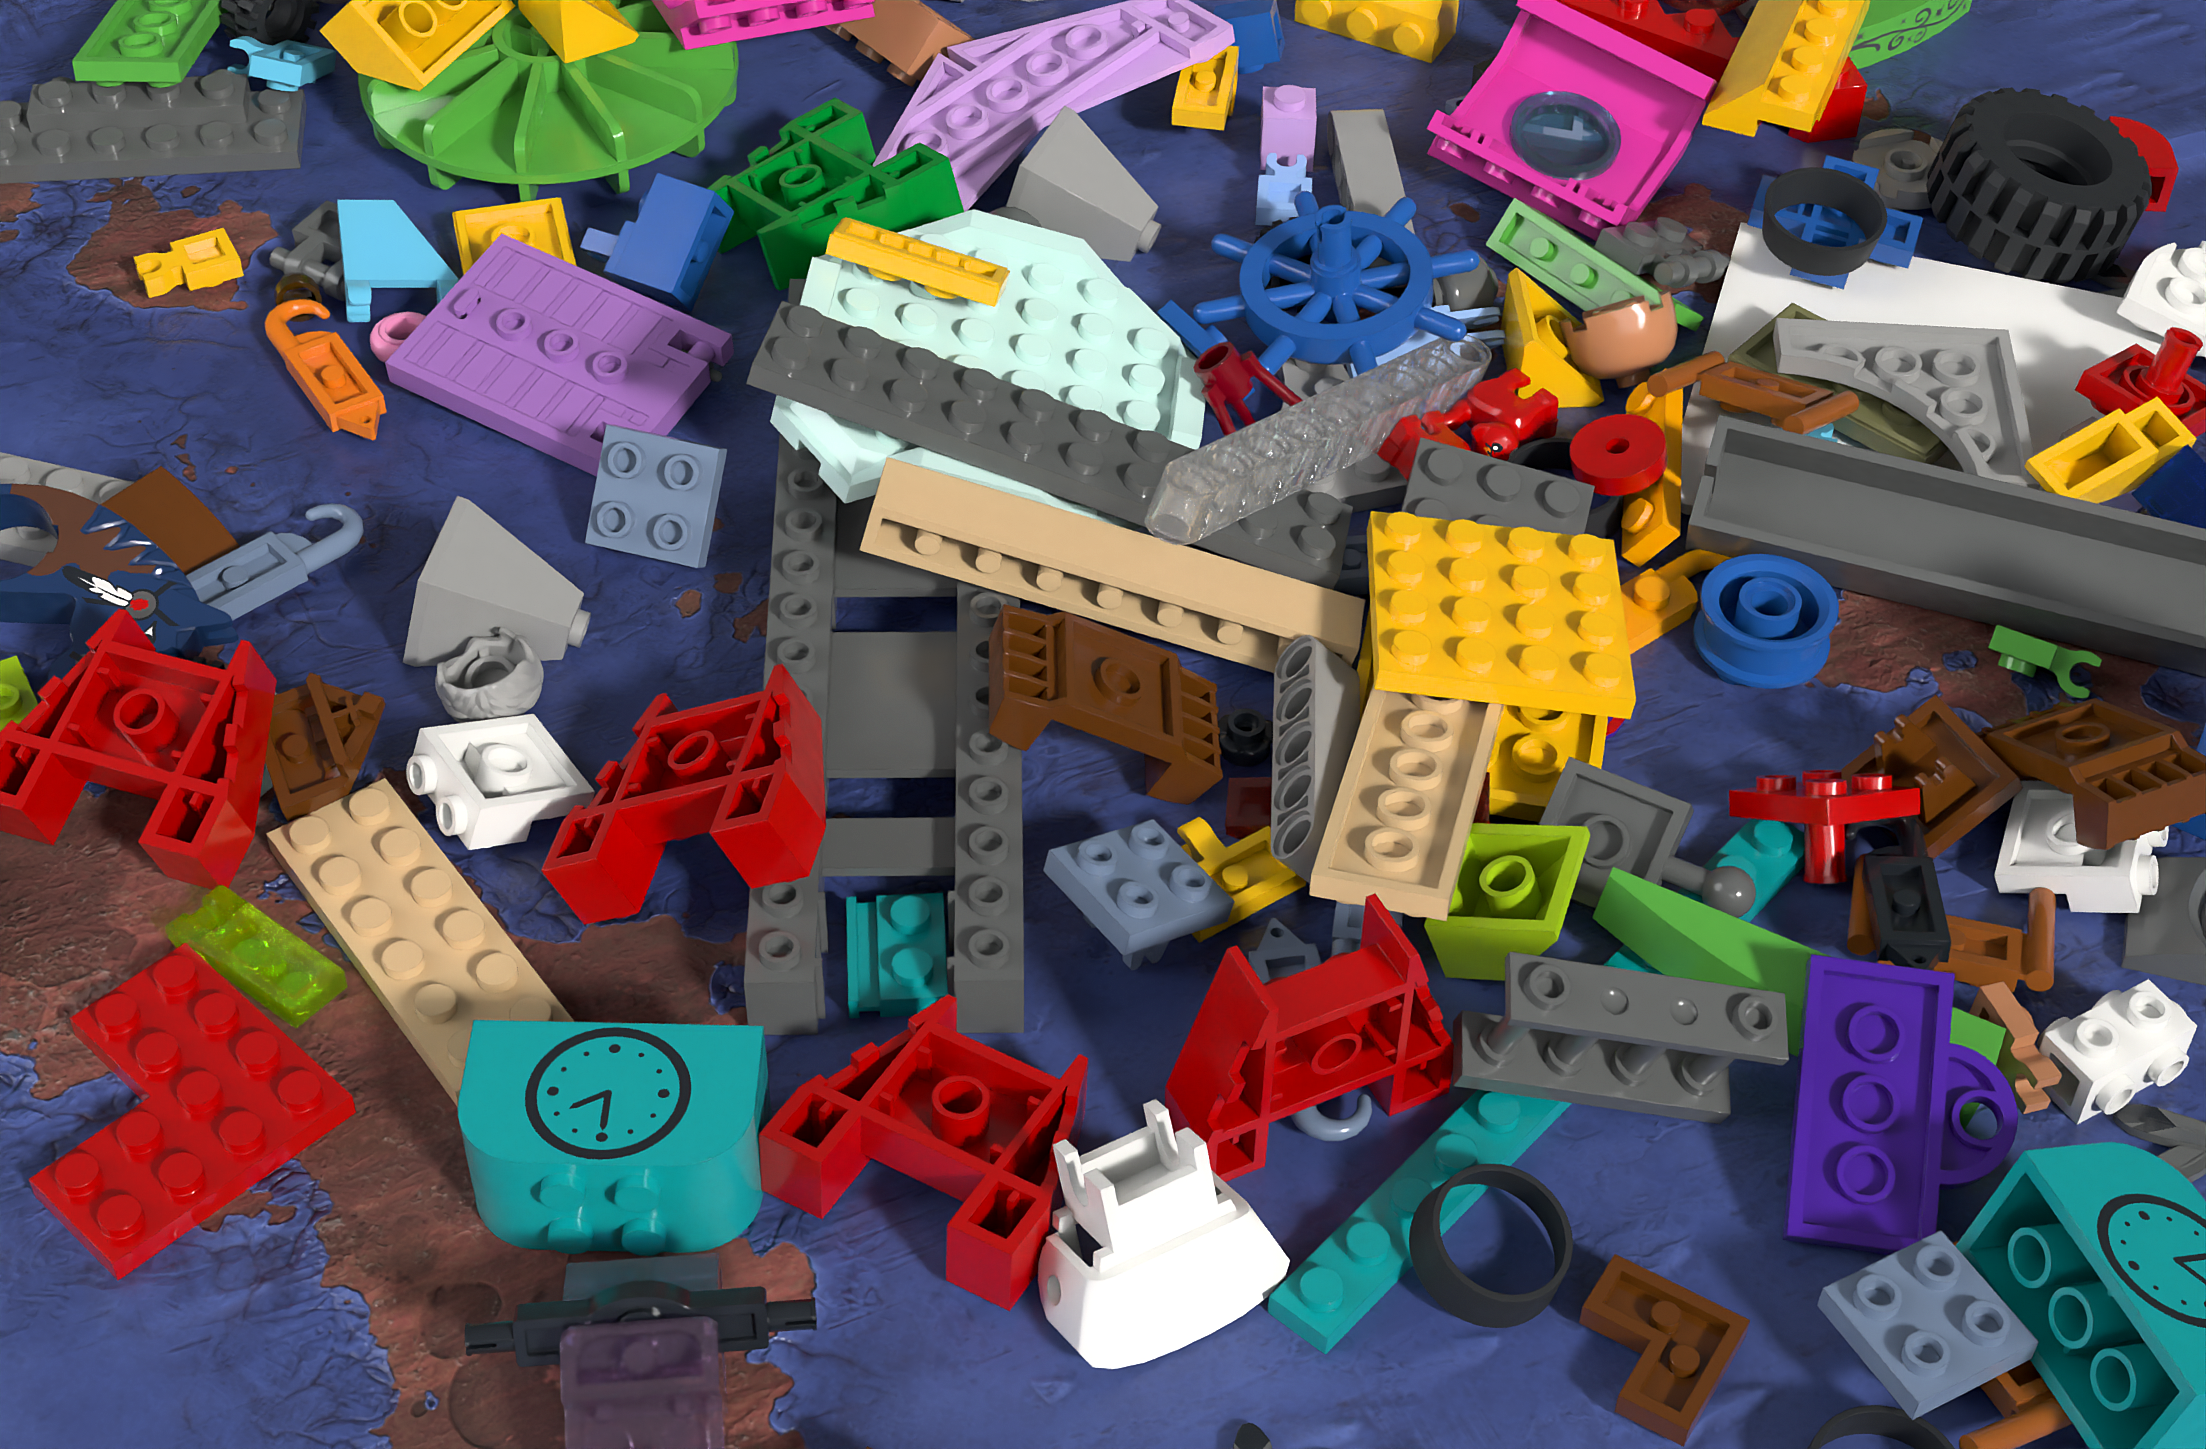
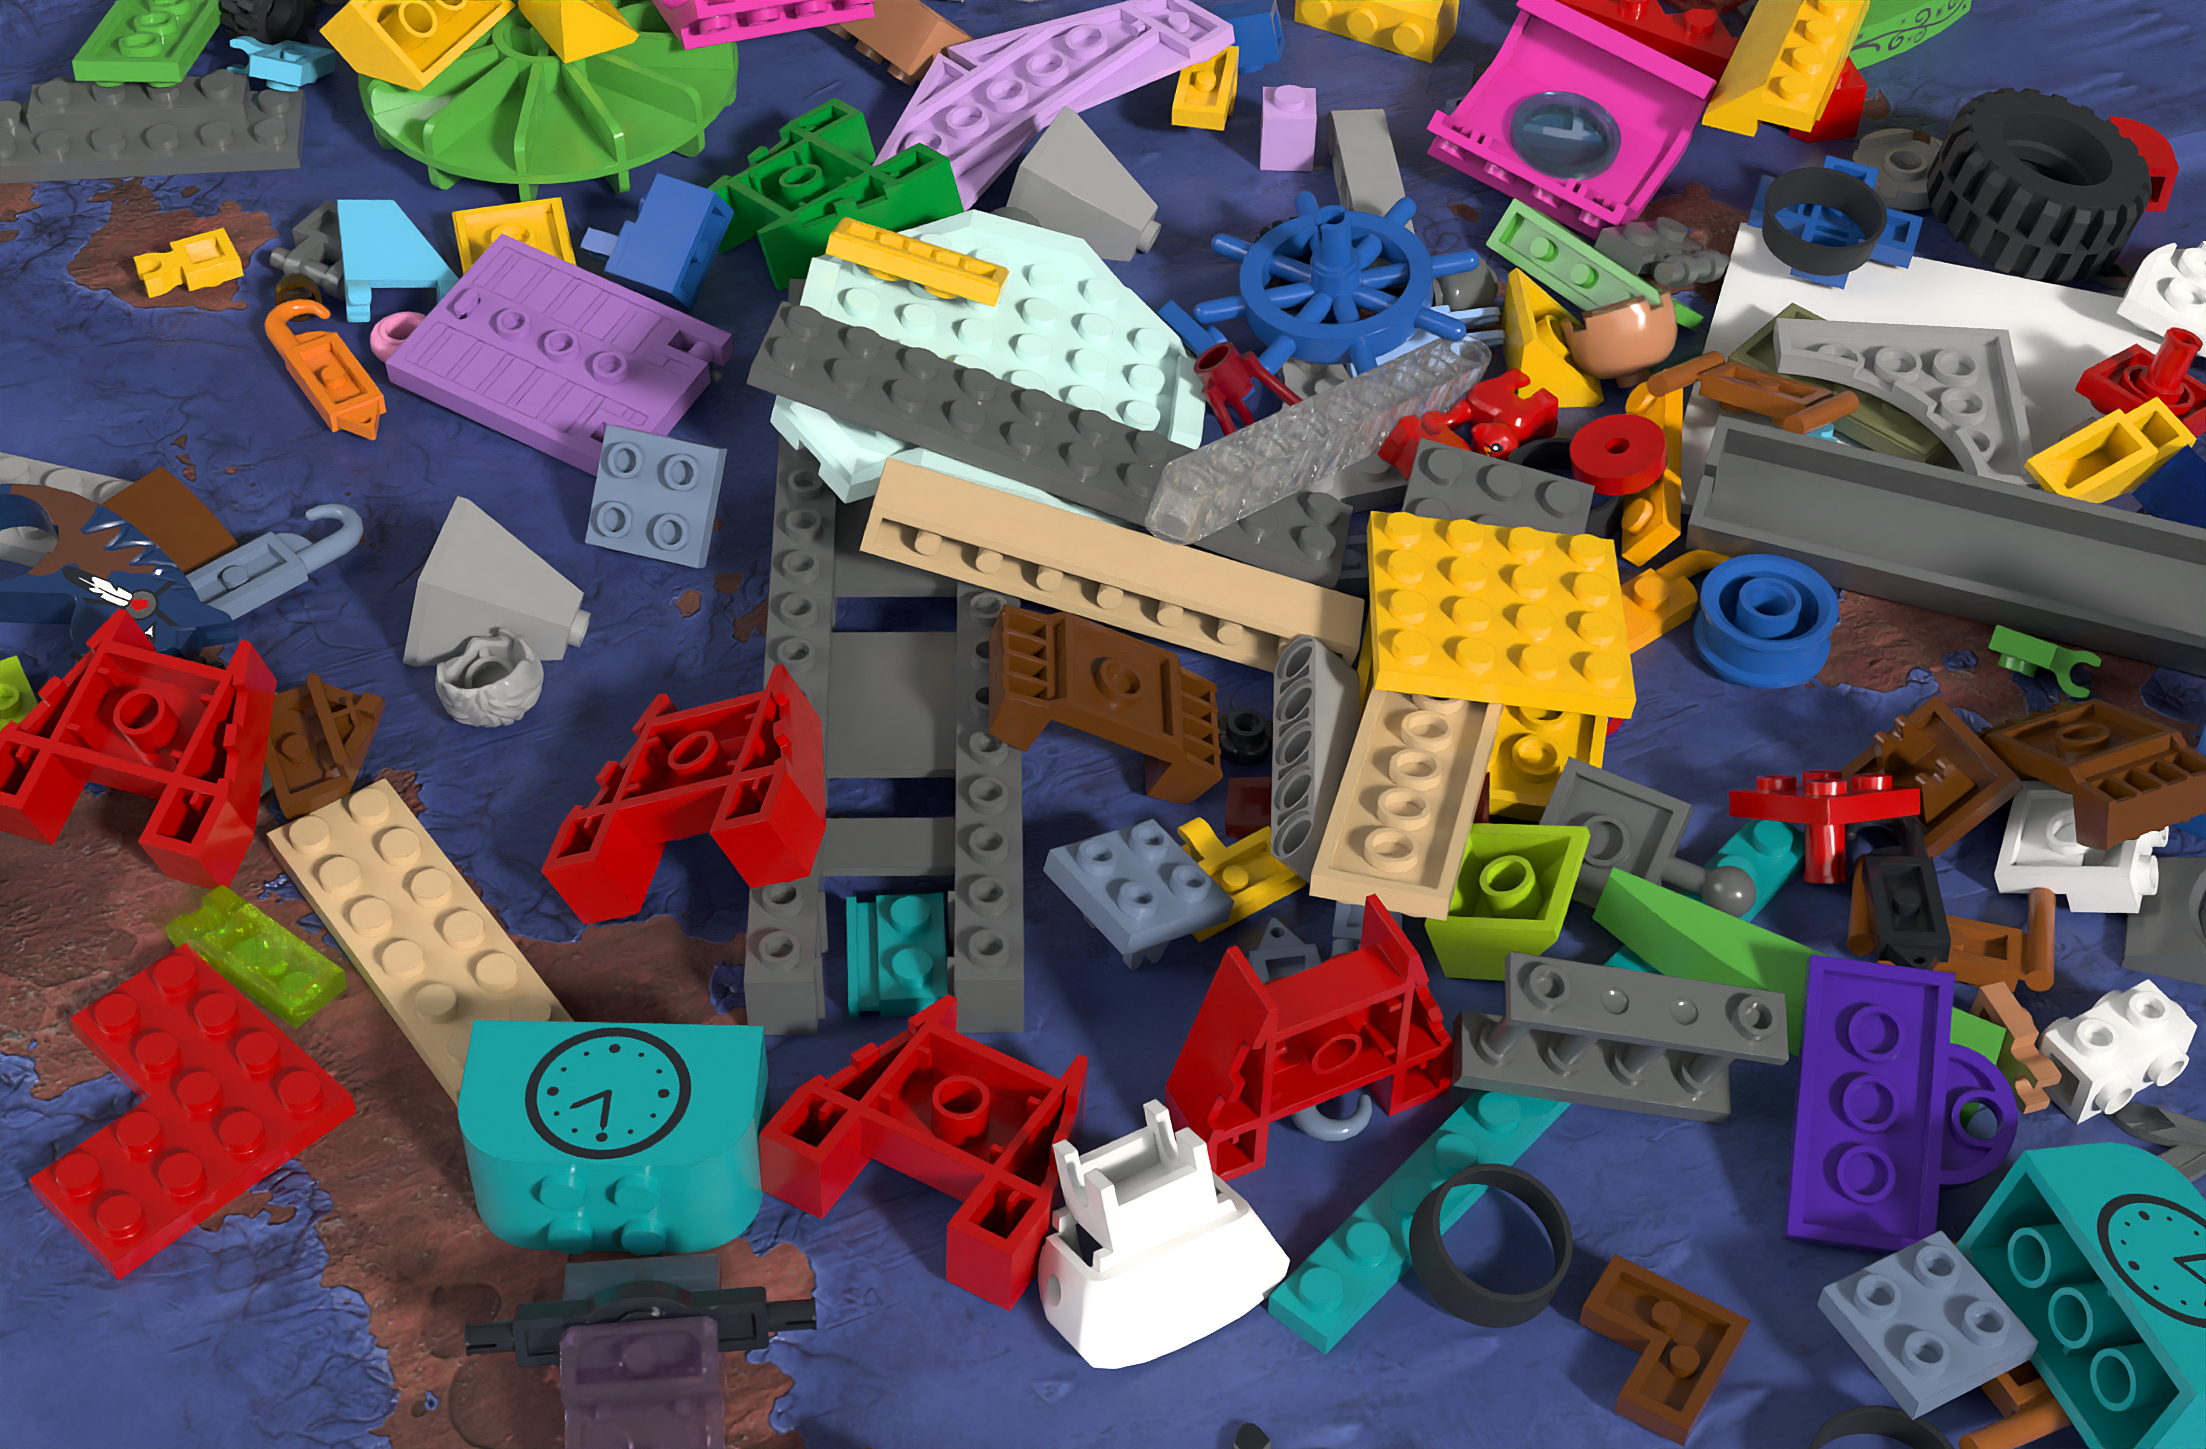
white plate [406,714,595,850] -> none
light blue plate [1255,153,1312,226] -> none

